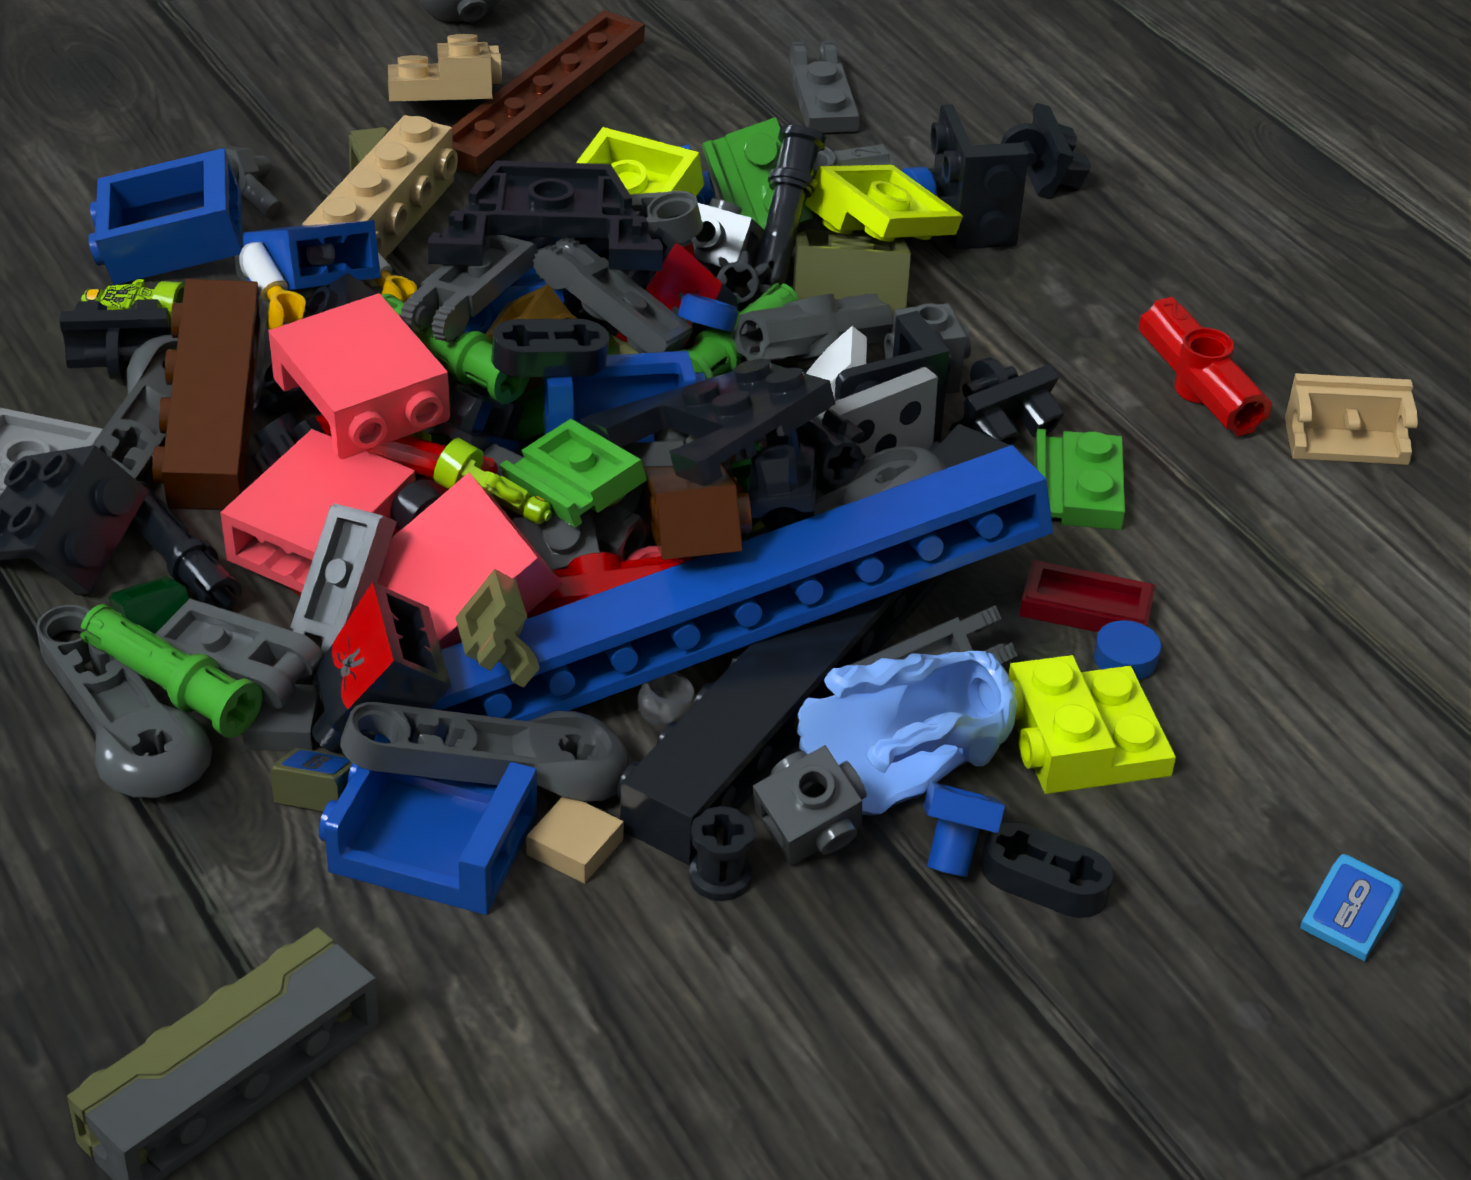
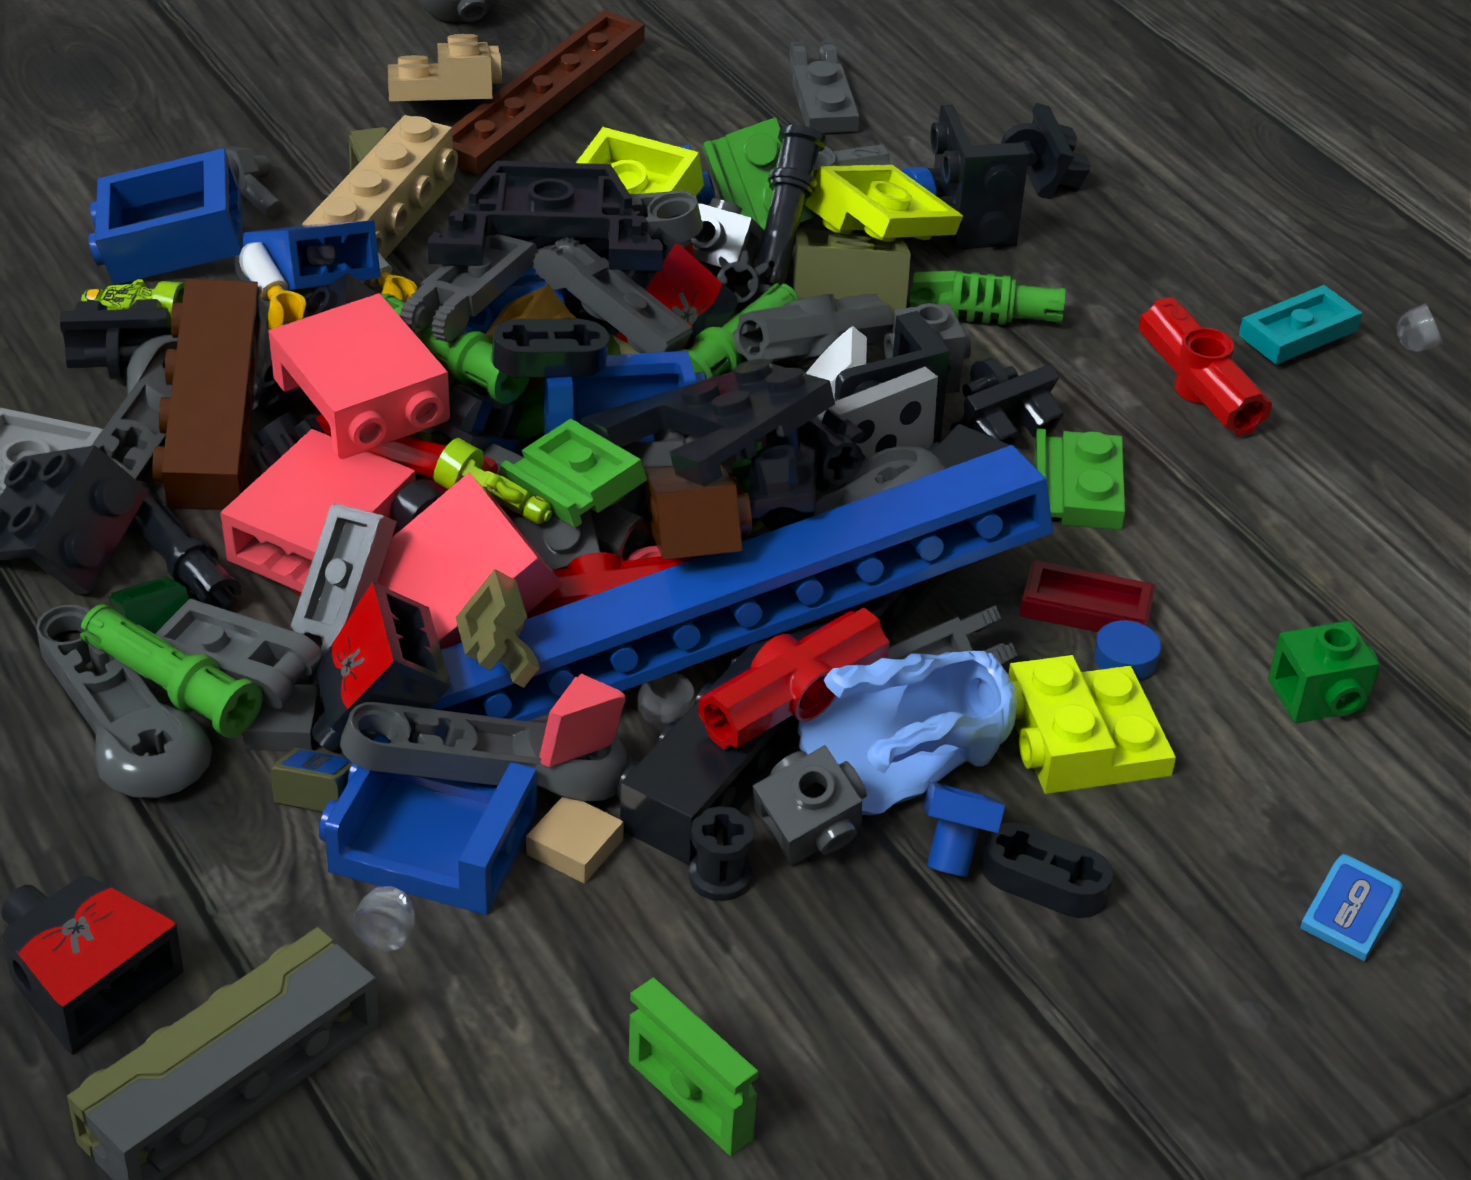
blue tile [677,293,739,332] -> none
tan hinge [1285,373,1418,465] -> none
none -> torso [1,876,184,1055]
none -> clear hinge [351,886,415,951]
none -> coral slope [539,674,625,768]
none -> bright green plate [629,977,759,1157]
none -> red piece [698,607,890,750]
none -> bright green hinge [910,271,1066,325]
none -> teal plate [1239,285,1362,365]
none -> green brick [1267,620,1379,724]
none -> clear hinge [1396,303,1443,352]

